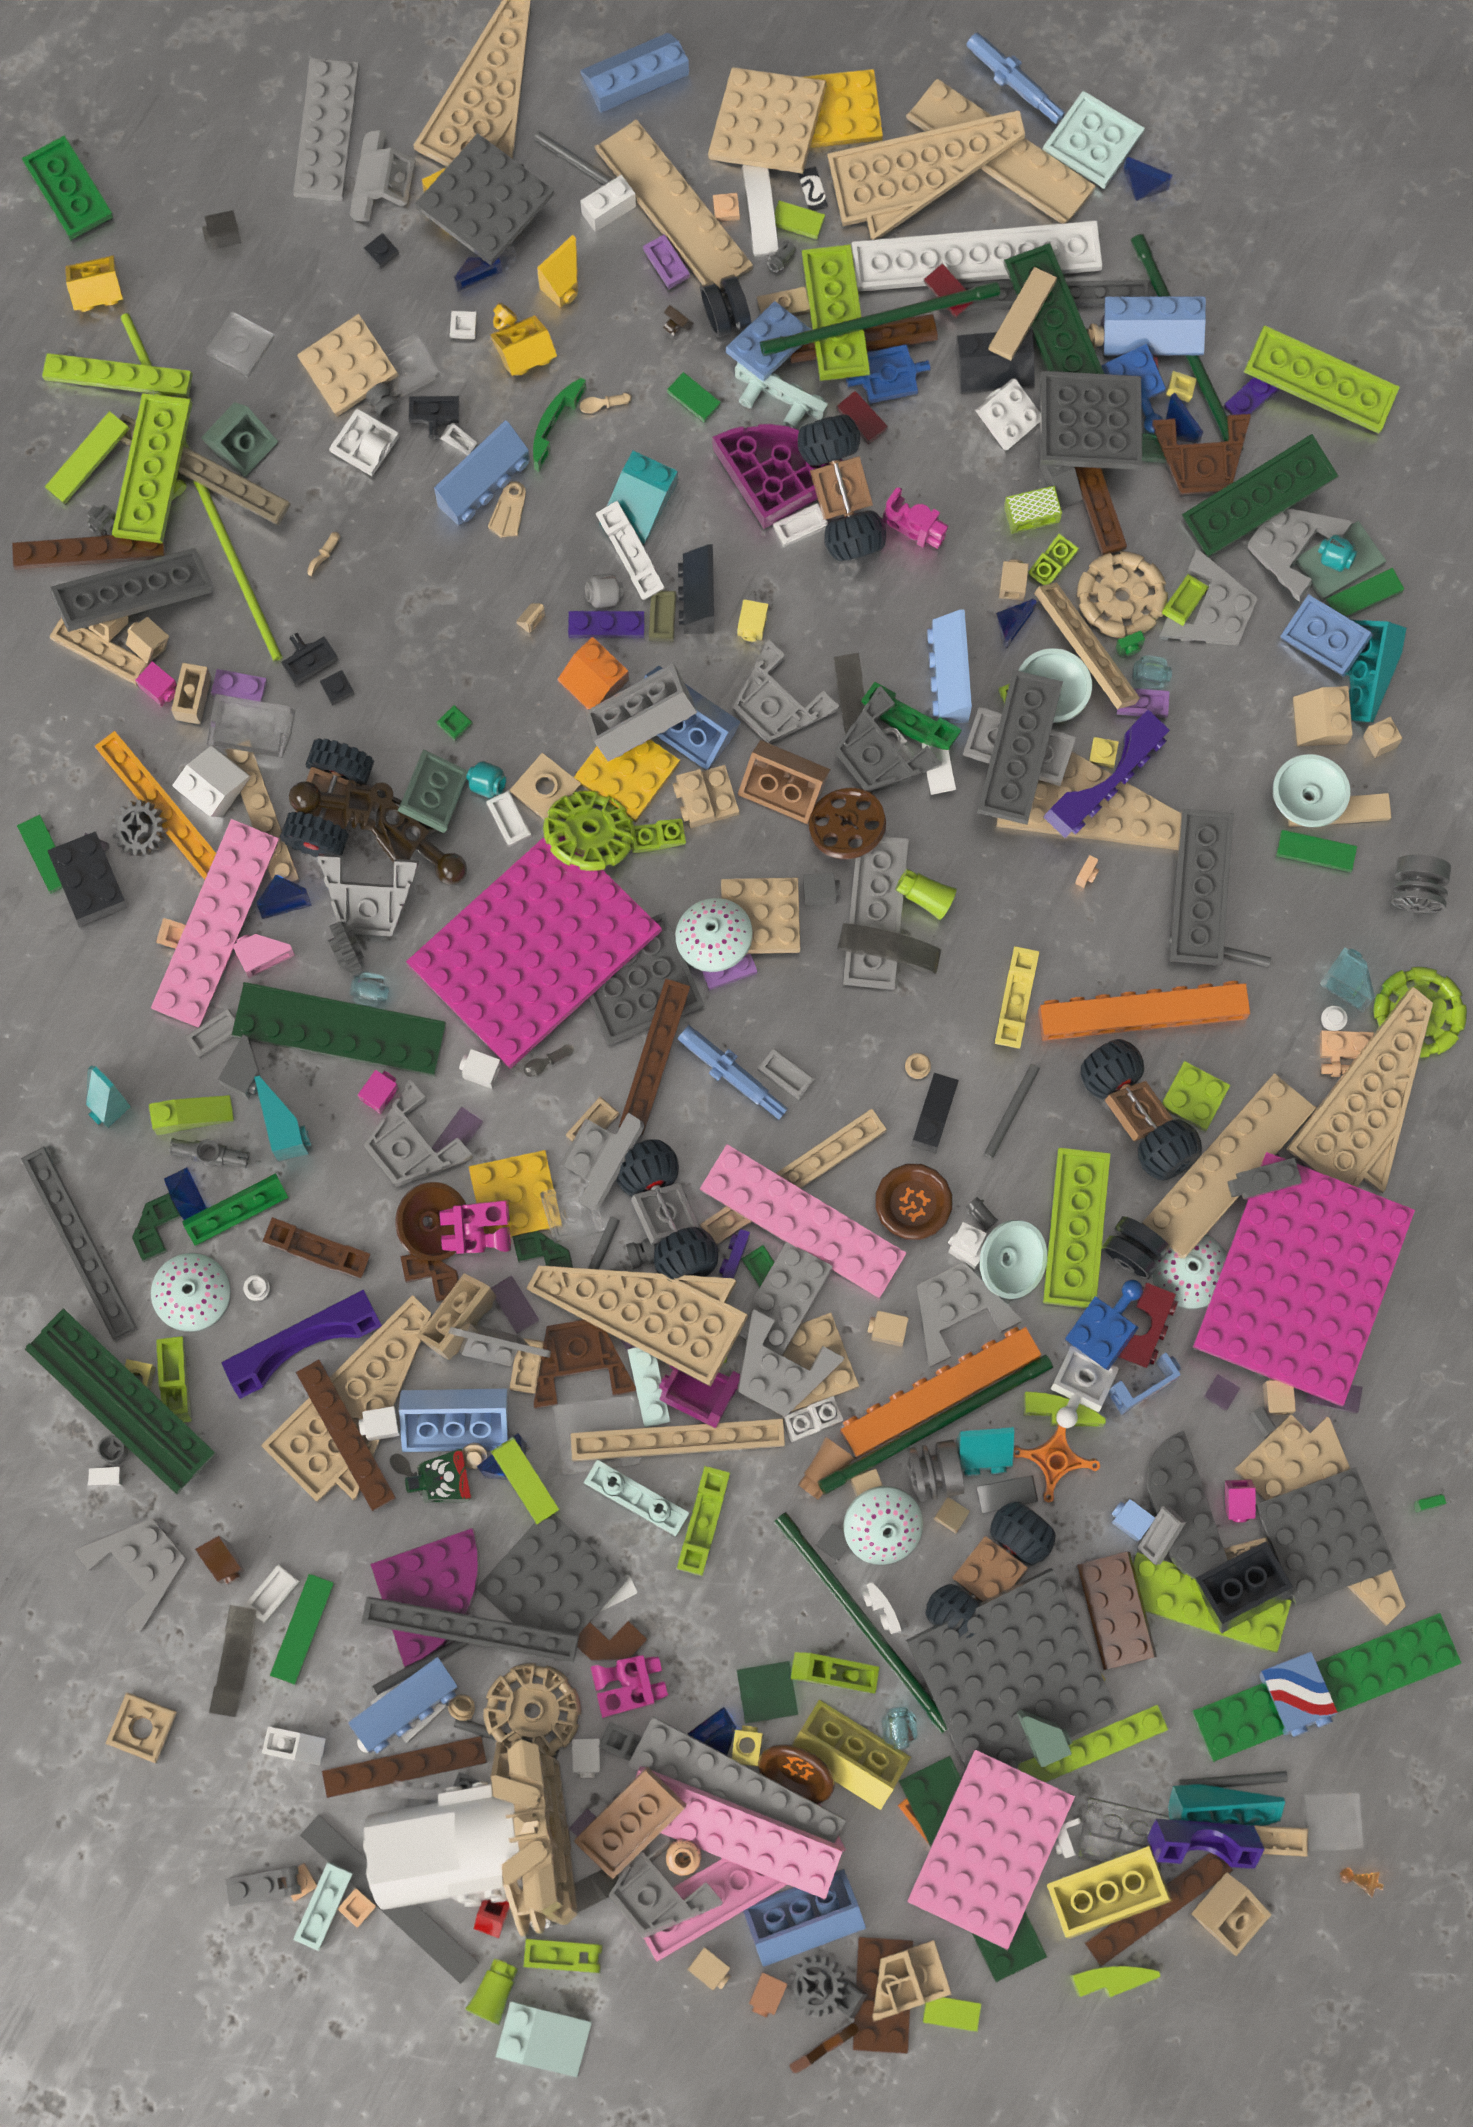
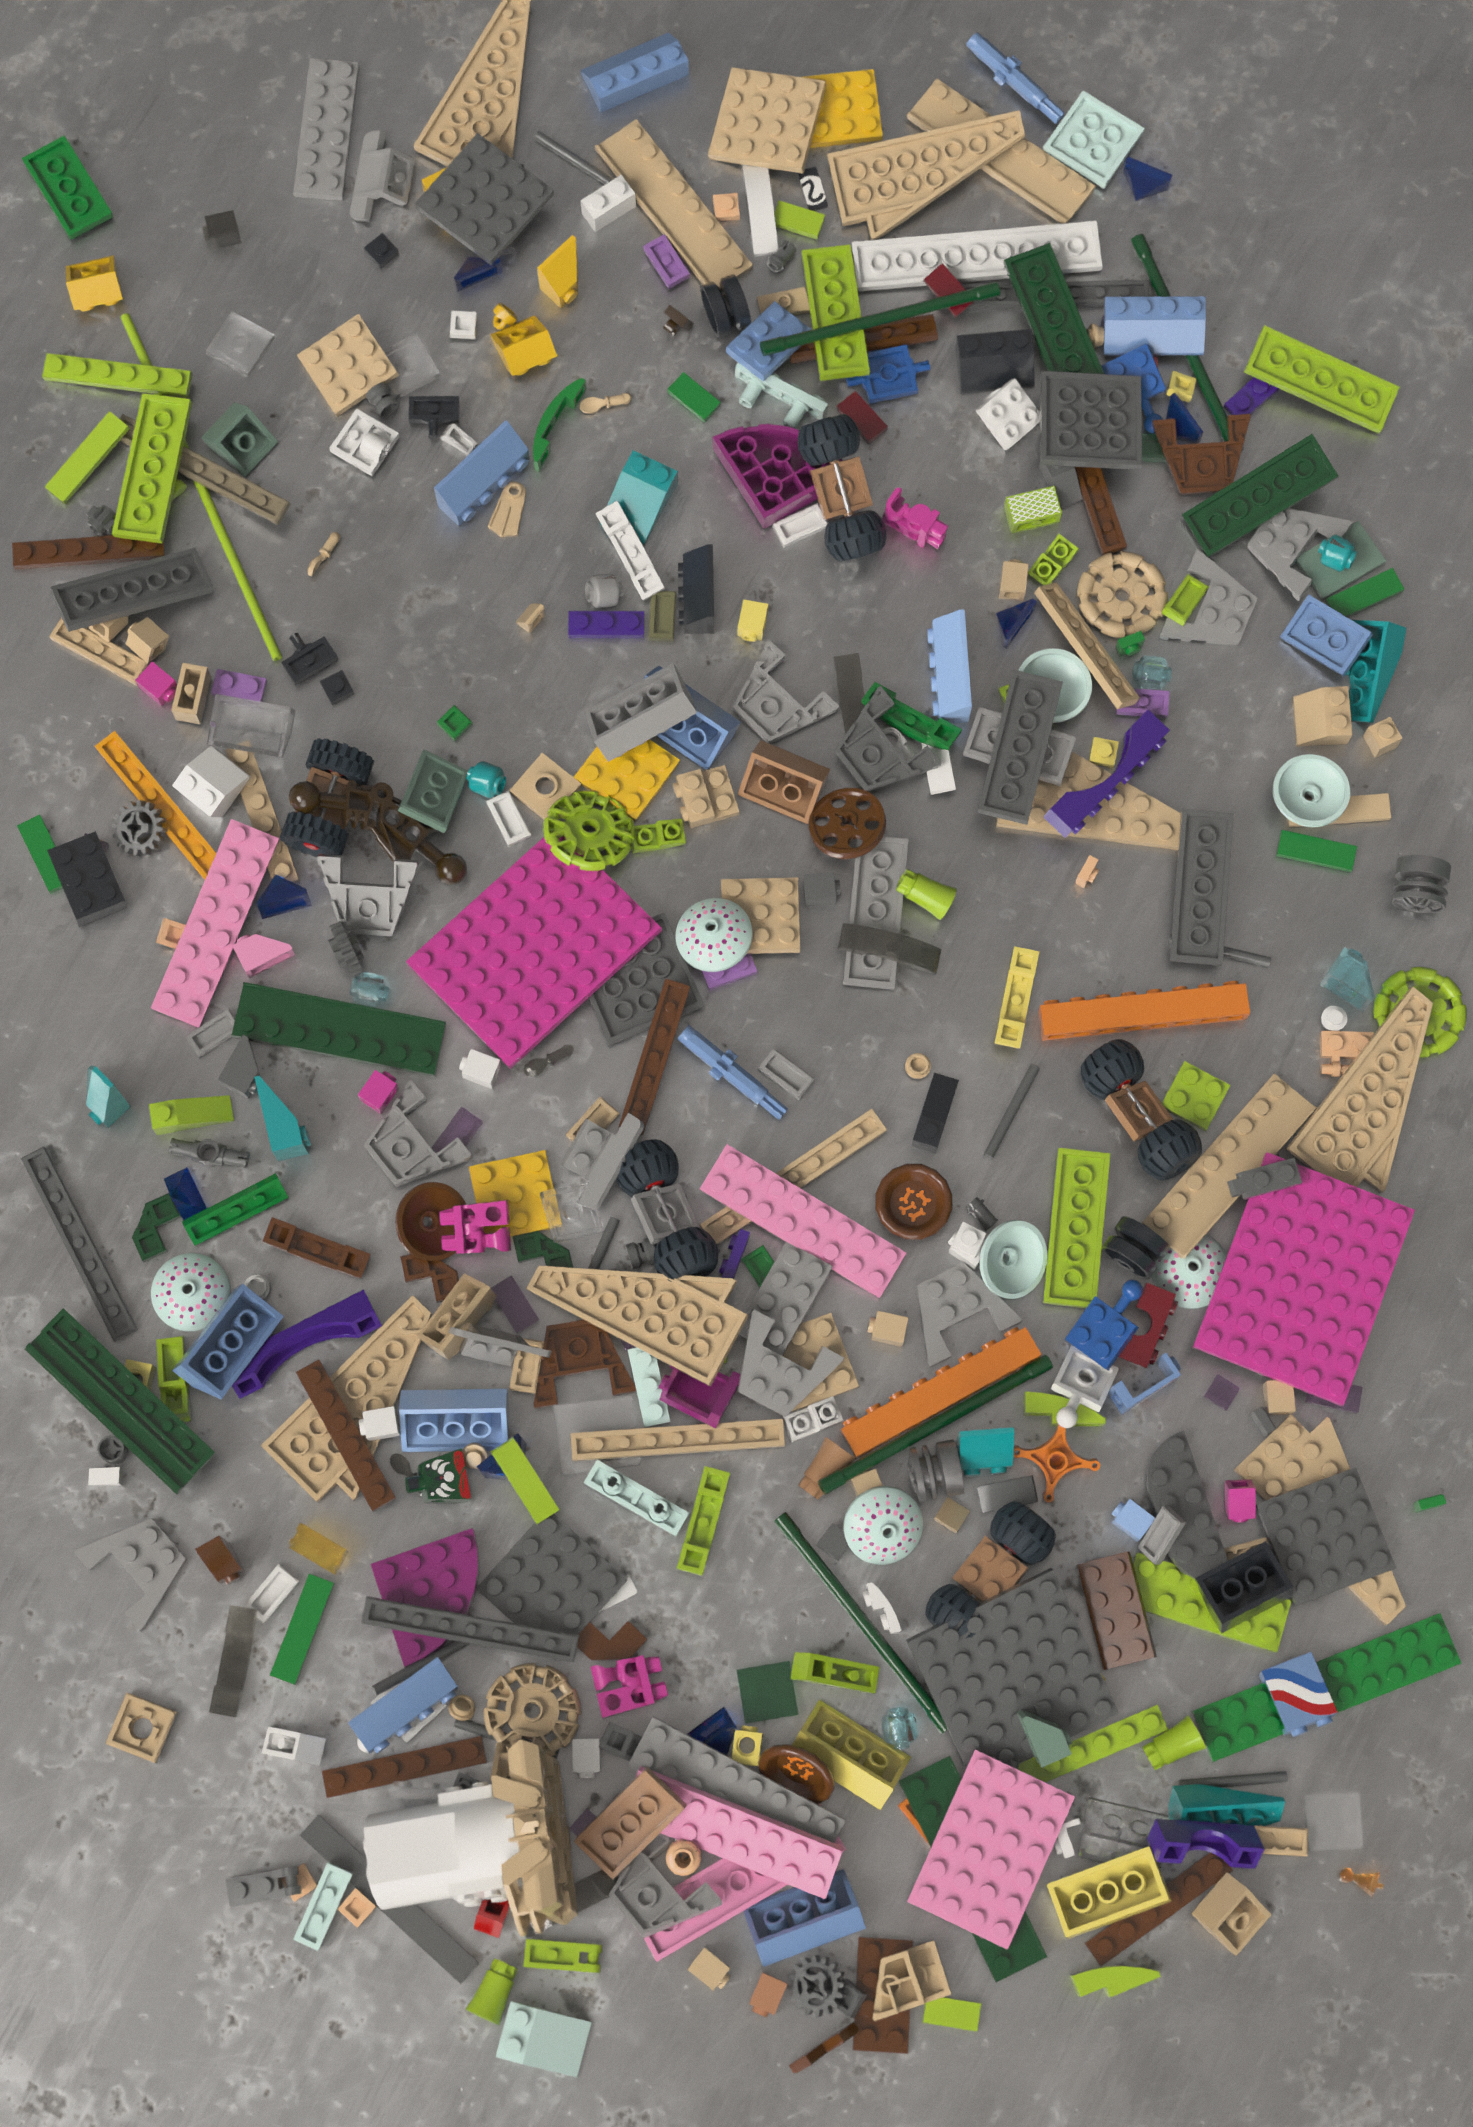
orange slope [558,637,629,710] -> none
tan tile [989,267,1057,360] -> none
none -> medium blue slope [172,1284,284,1399]
none -> clear yellow hinge [289,1523,349,1575]
none -> lime plant [1142,1715,1207,1770]

